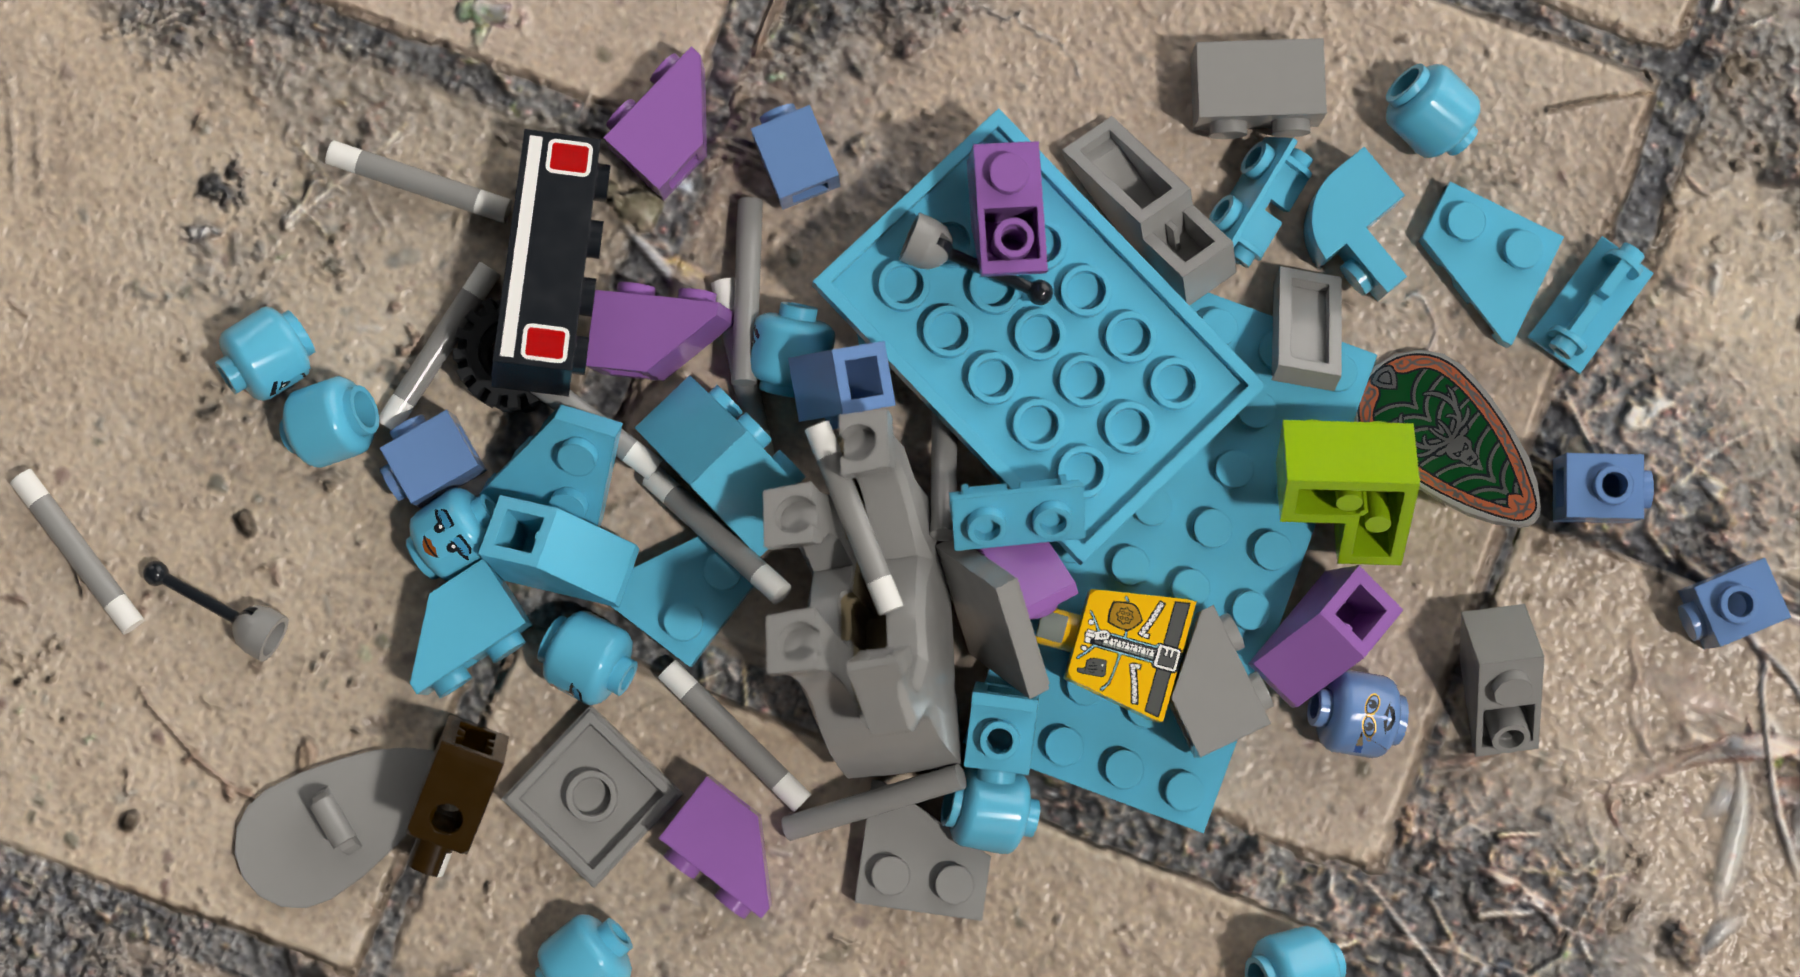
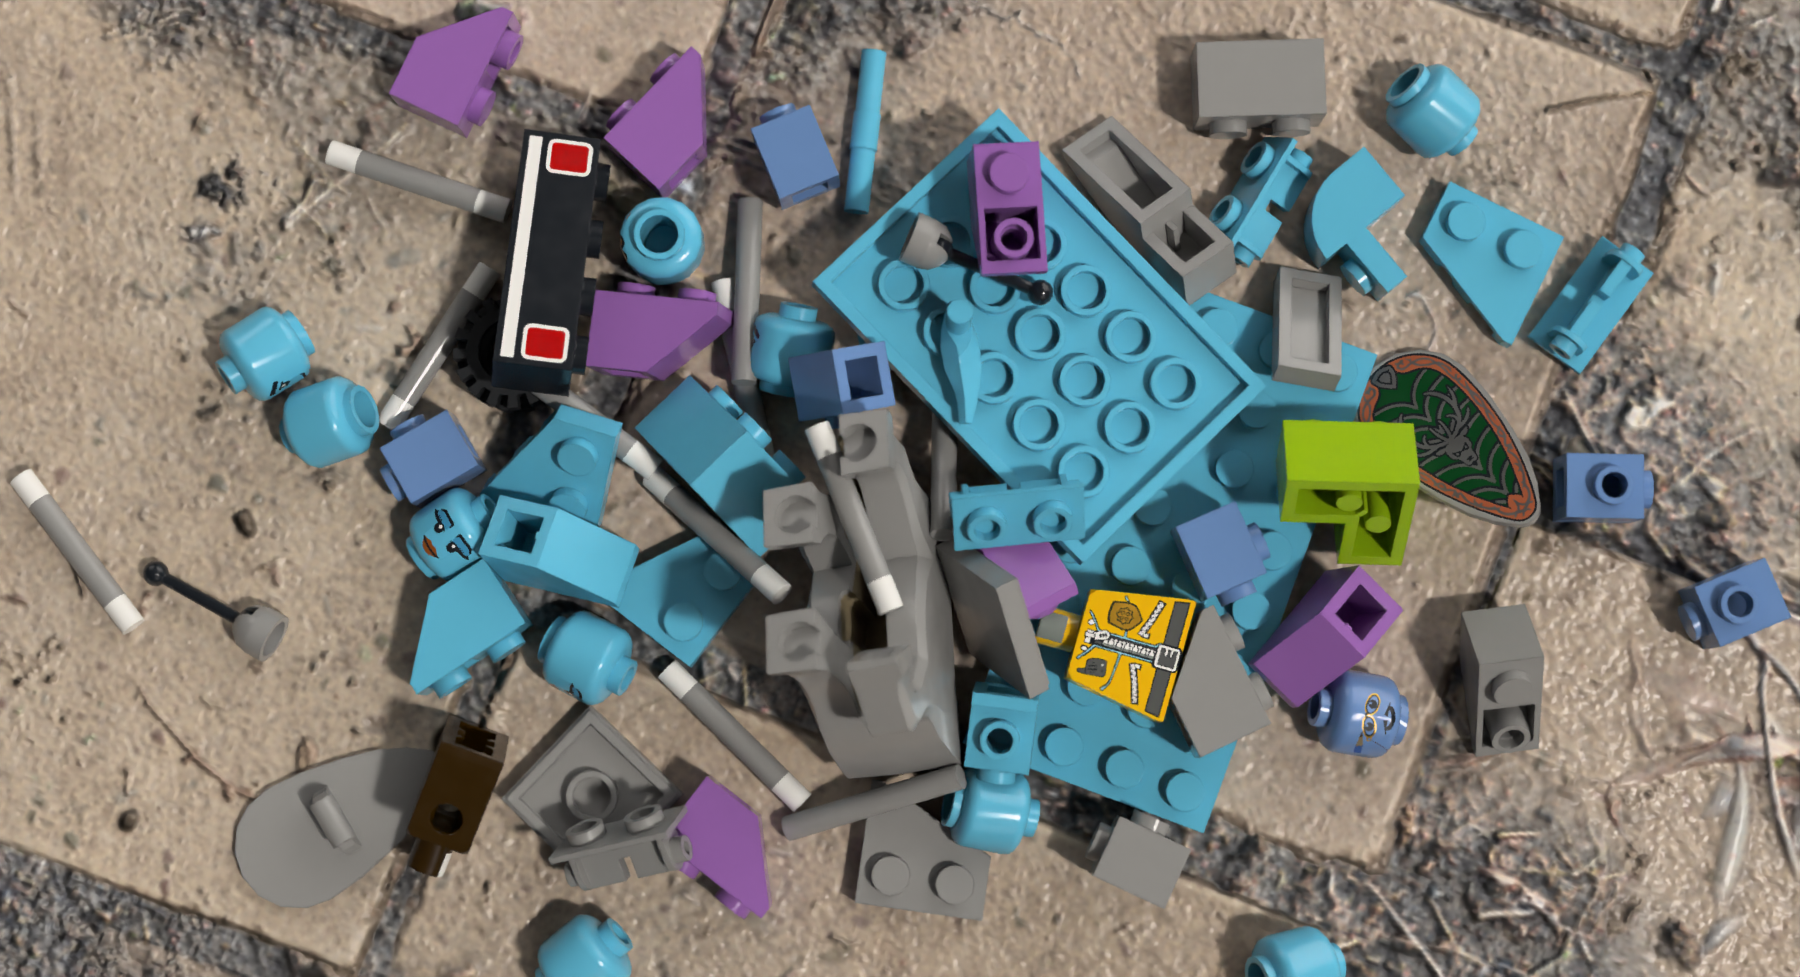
none -> medium lavender slope [389,7,523,138]
none -> light grey hinge [549,804,693,891]
none -> medium azure head [620,197,705,285]
none -> medium azure piece [844,49,887,214]
none -> medium azure bar [941,299,981,424]
none -> light grey brick [1084,809,1192,909]
none -> medium blue brick [1170,501,1270,607]

